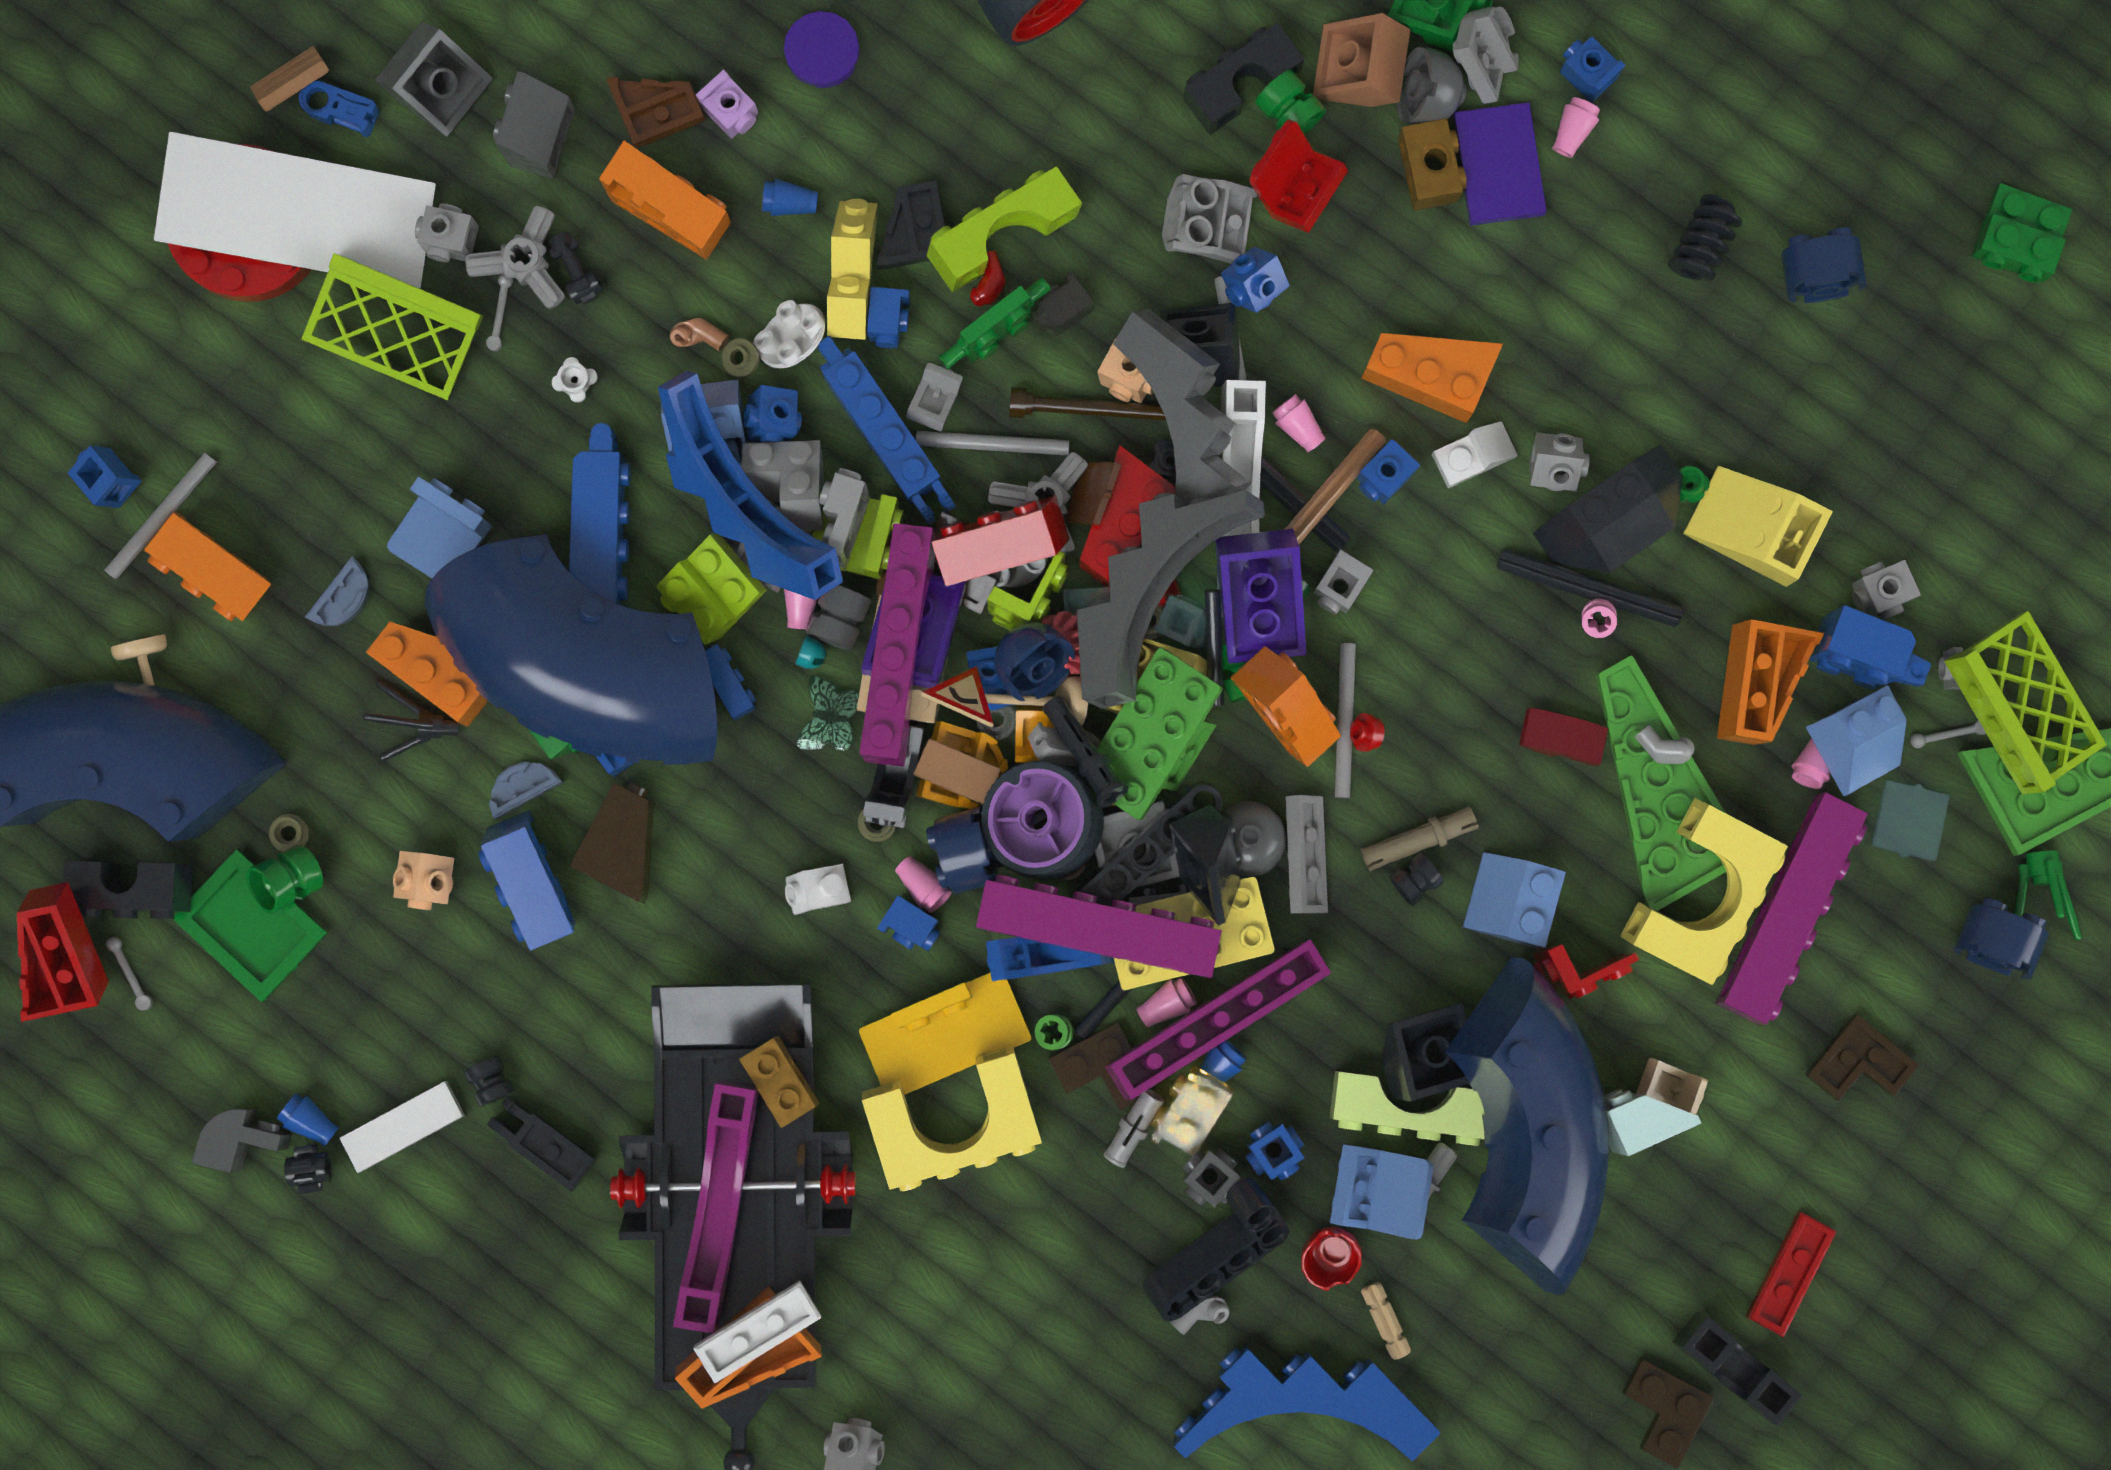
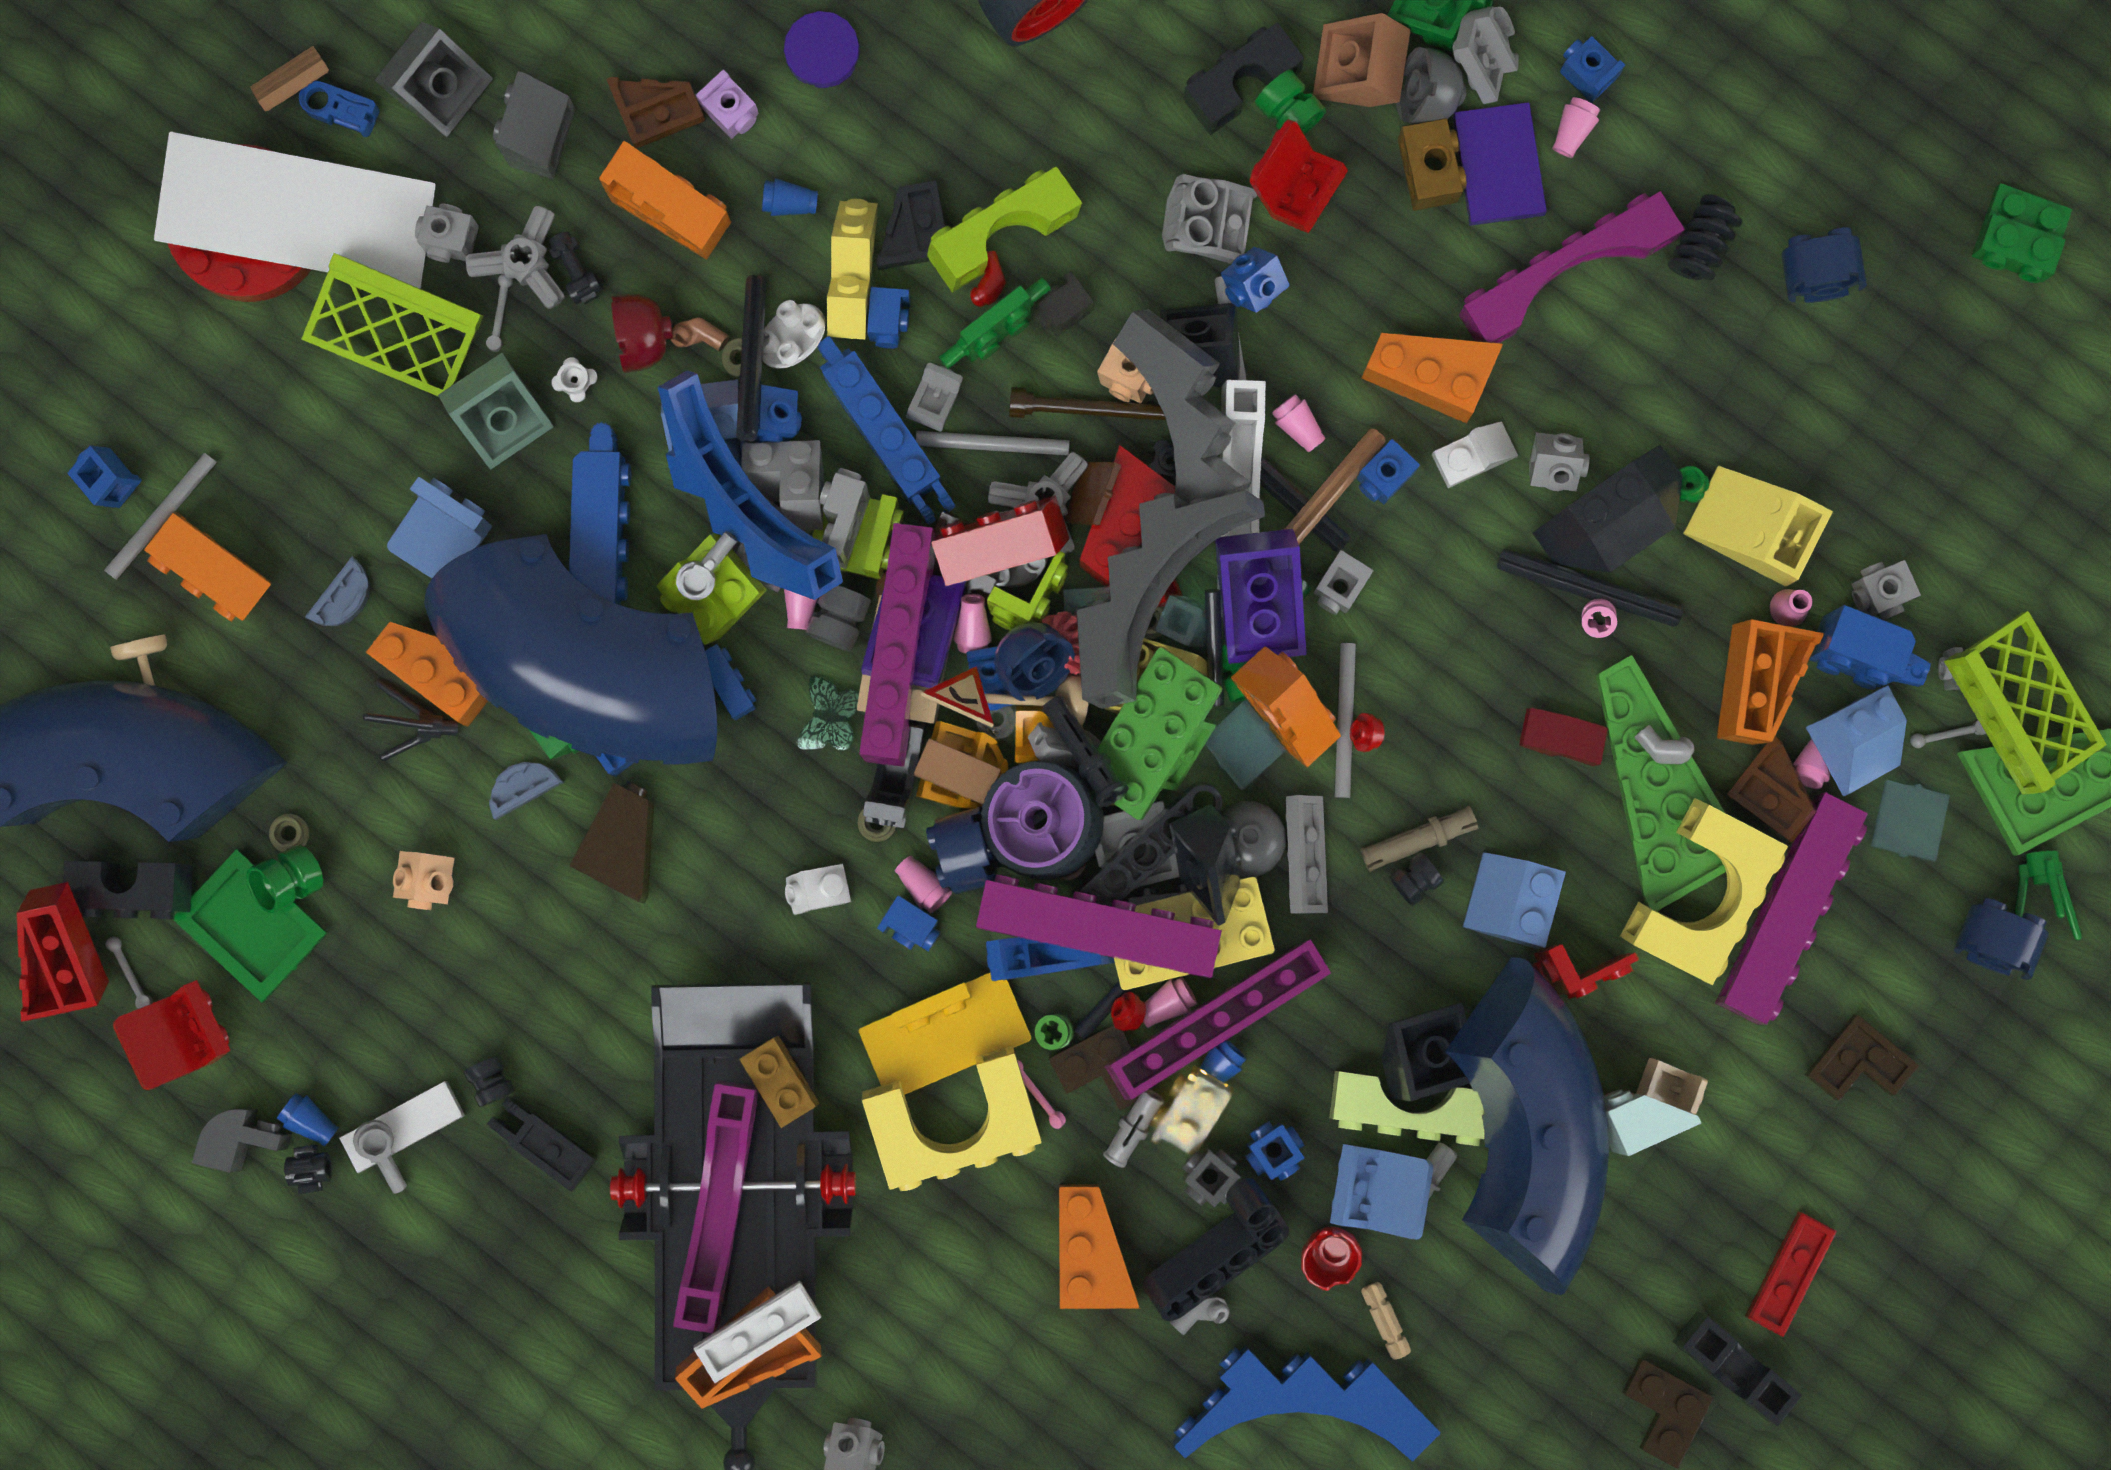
wedge [478,810,576,951] -> none
teal hinge [795,635,827,669] -> none
none -> red bracket [113,980,231,1090]
none -> light grey plate [353,1120,407,1193]
none -> sand green slope [438,353,554,470]
none -> dark red cylinder [611,294,674,373]
none -> light grey plate [676,531,738,600]
none -> black axle [736,275,767,441]
none -> bright pink cone [953,594,992,654]
none -> bright pink hinge [1017,1060,1066,1129]
none -> orange wedge [1059,1184,1140,1309]
none -> red plate [1111,992,1146,1031]
none -> clear light blue piece [1205,701,1286,790]
none -> magenta arch [1459,191,1685,343]
none -> reddish brown wing [1727,736,1817,842]
none -> bright pink cone [1770,589,1812,627]

